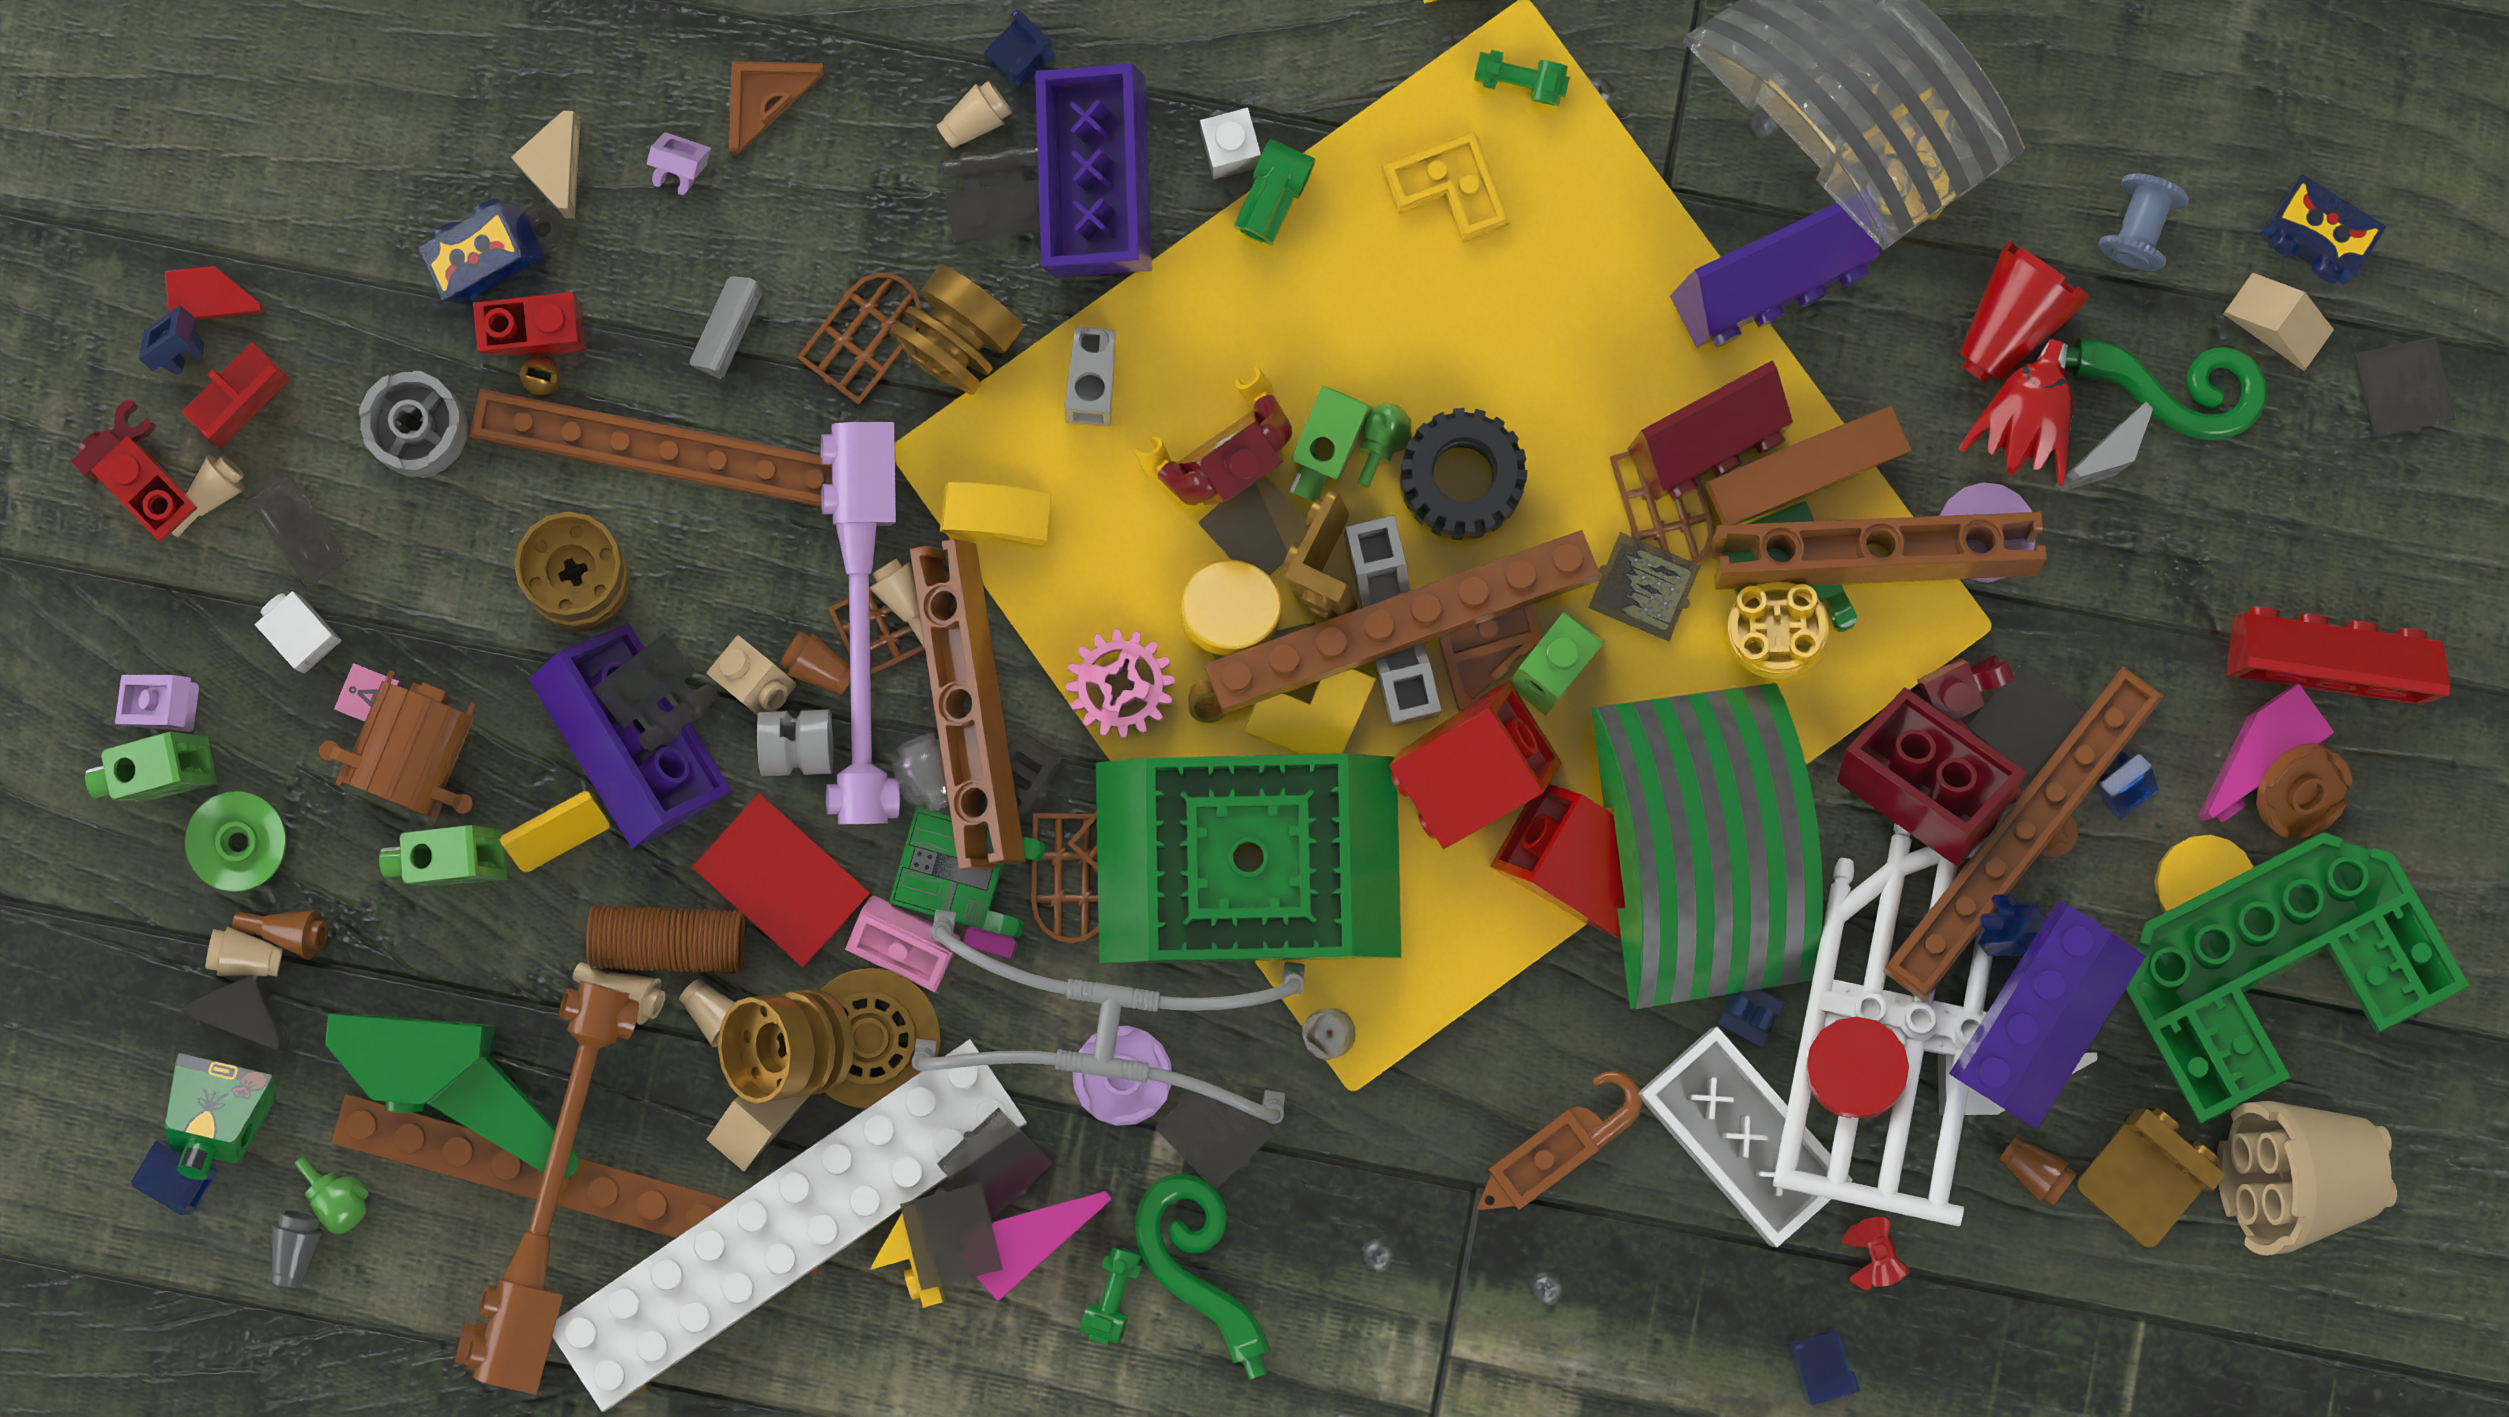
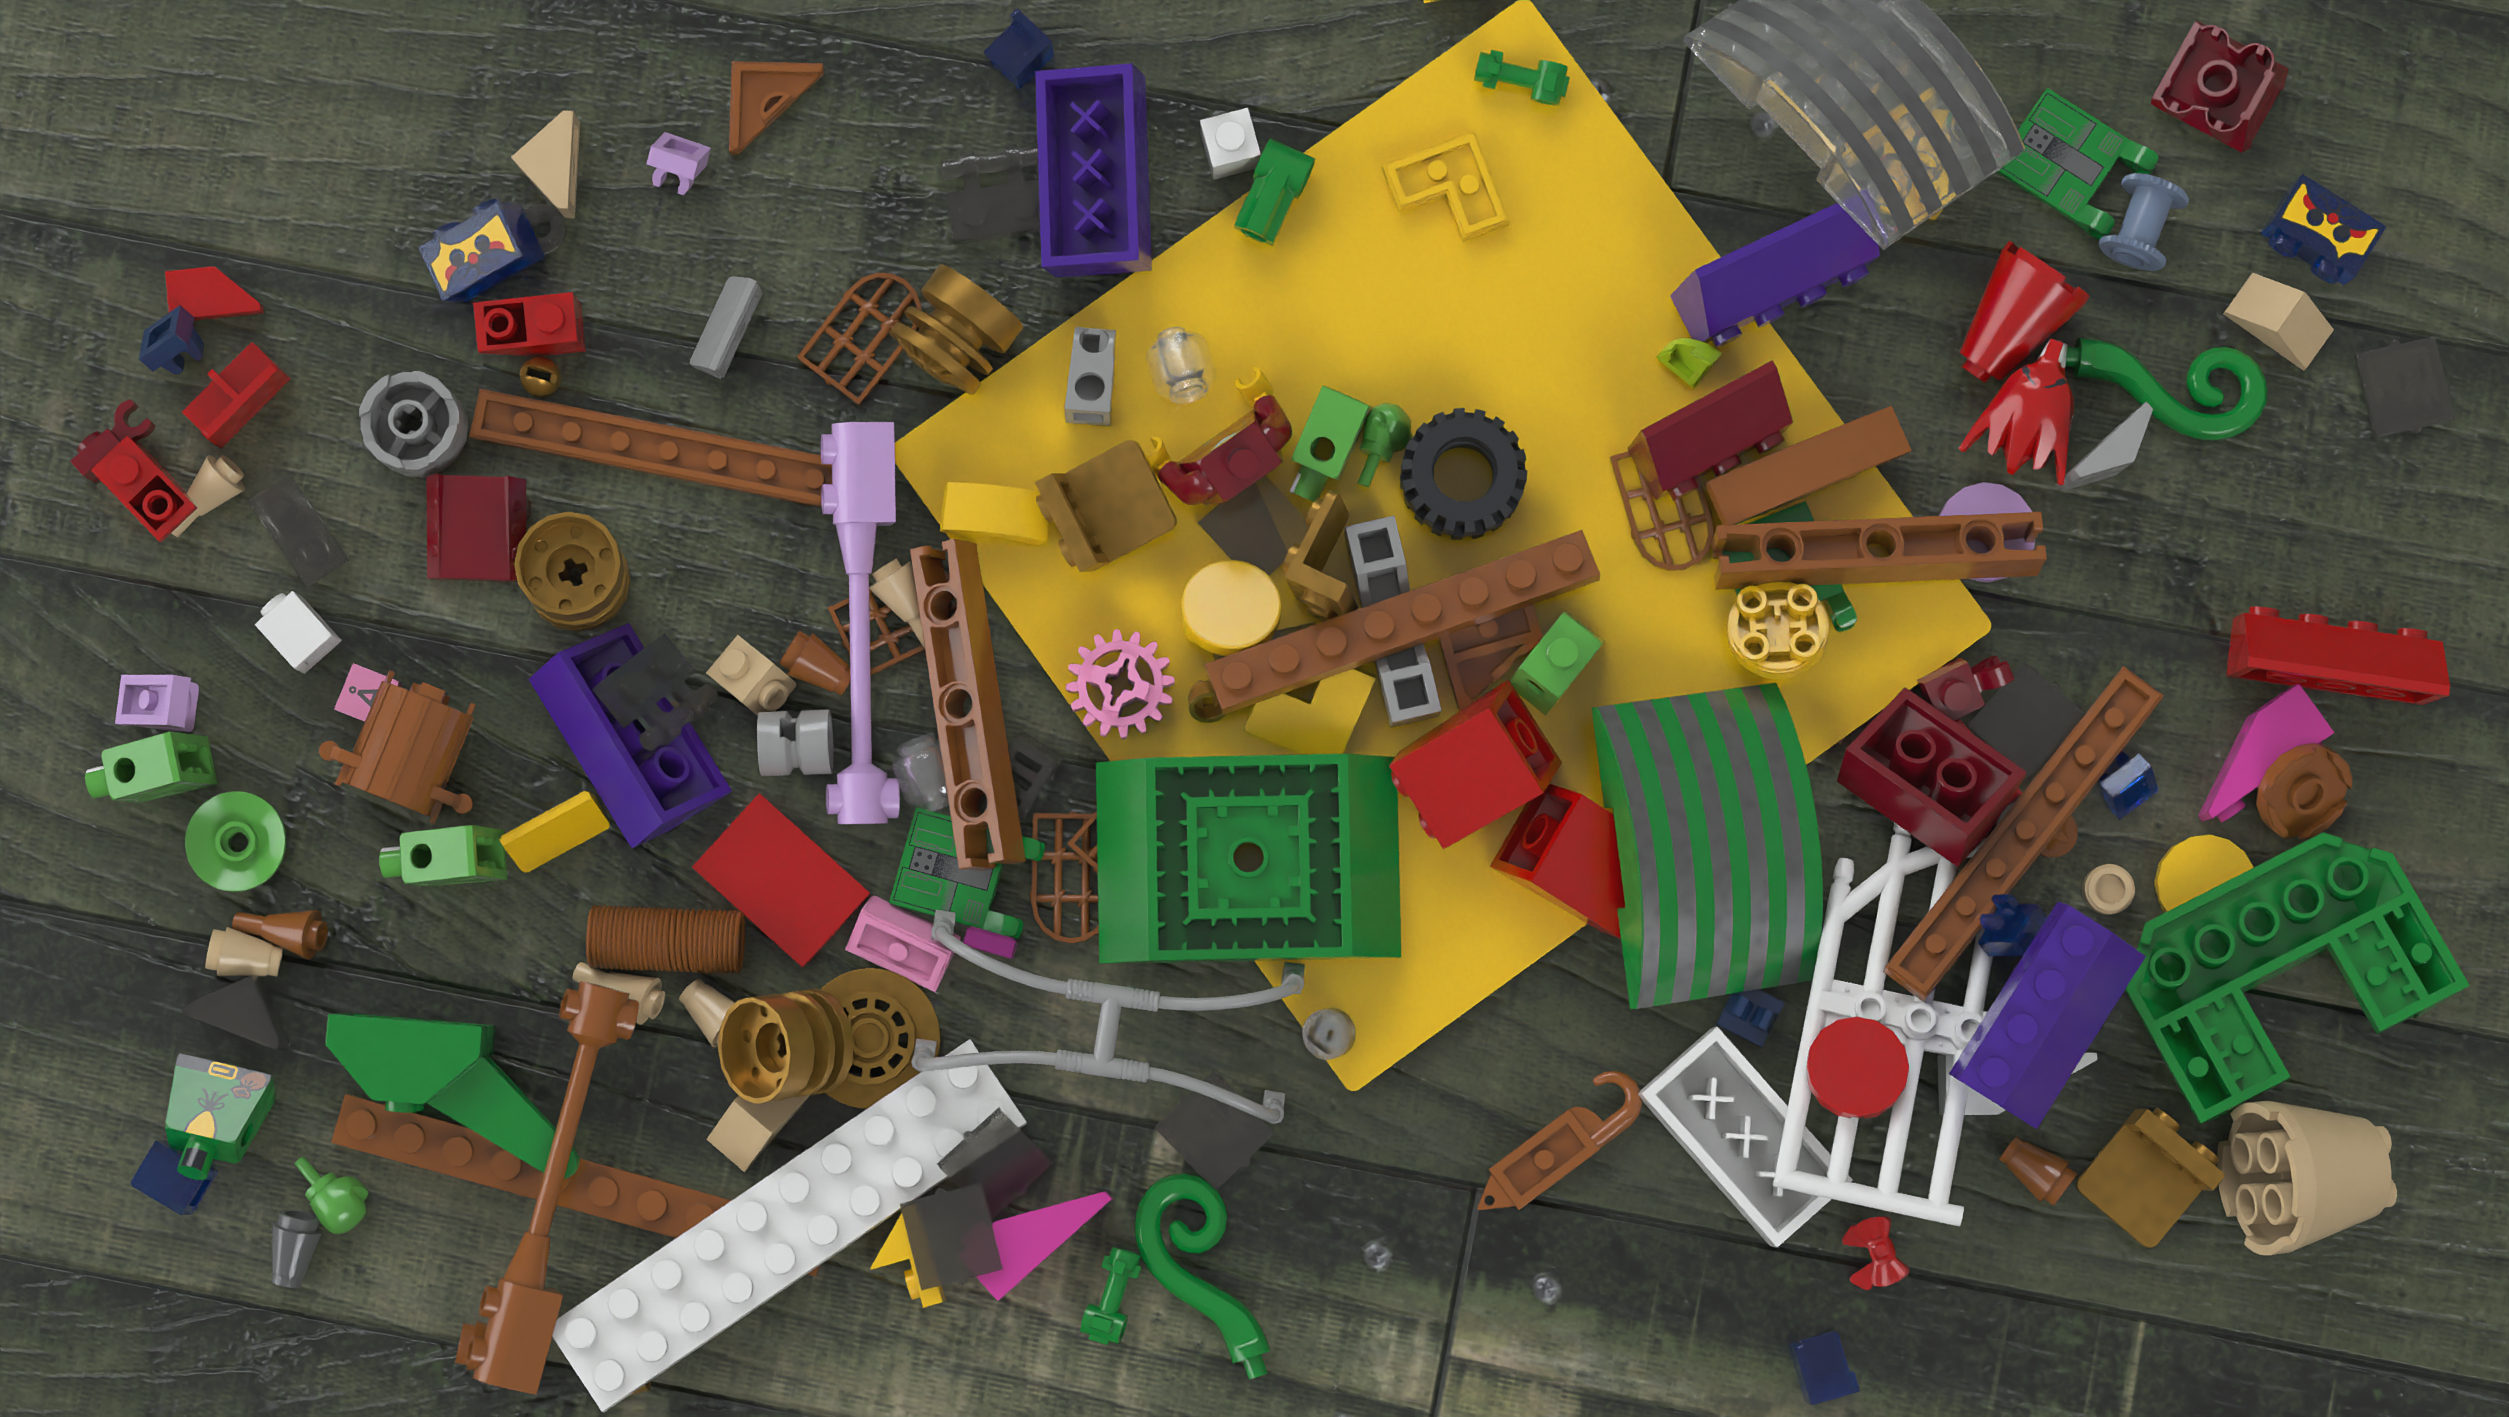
tan cone [936,81,1012,149] -> none
lavender tile [1073,1026,1172,1126] -> none
piece [1588,532,1701,641] -> none
none -> dark red slope [426,474,531,582]
none -> pearl gold bracket [1035,440,1177,572]
none -> clear head [1145,327,1216,405]
none -> lime tile [1656,338,1722,388]
none -> green flag [1993,88,2158,241]
none -> tan tile [2082,864,2135,915]
none -> dark red slope [2151,20,2289,153]

